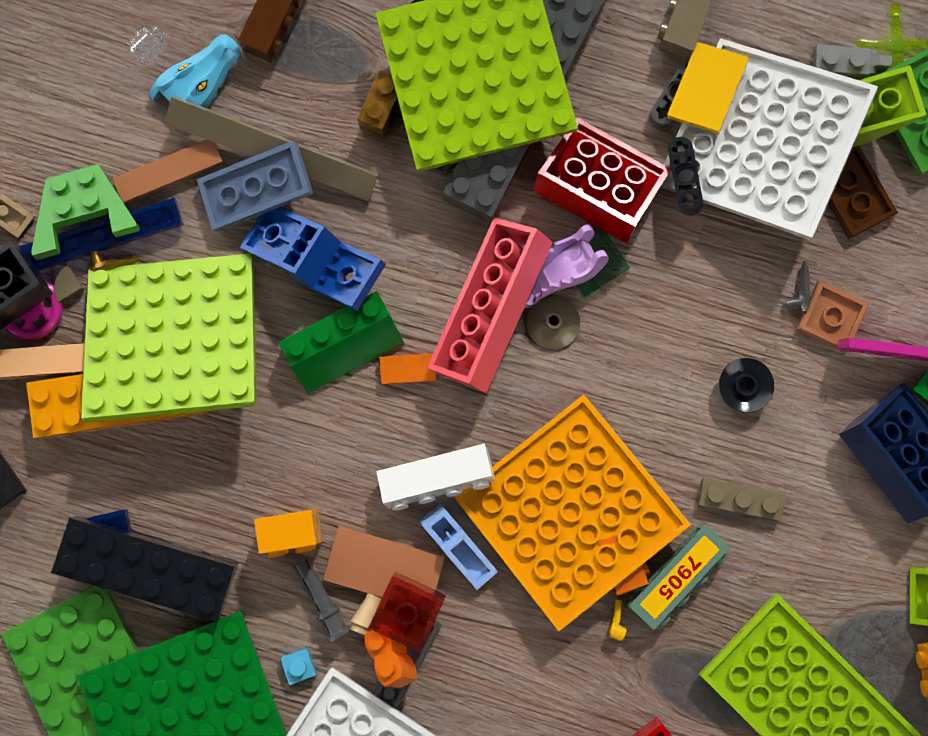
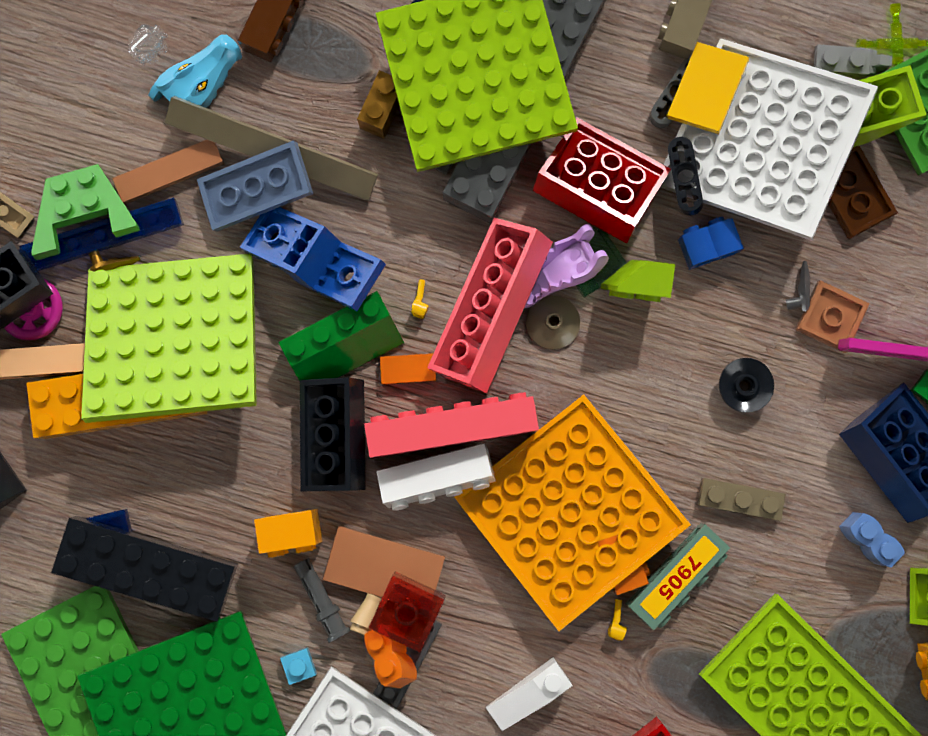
dark tan tile [54,265,84,303] -> none
light blue slope [419,503,498,590] -> none
none -> black slope [300,377,366,492]
none -> coral brick [364,392,539,459]
none -> yellow hand [411,279,429,319]
none -> white slope [486,657,573,731]
none -> lime slope [601,260,675,302]
none -> blue brick [678,216,744,270]
none -> medium blue brick [840,512,905,567]

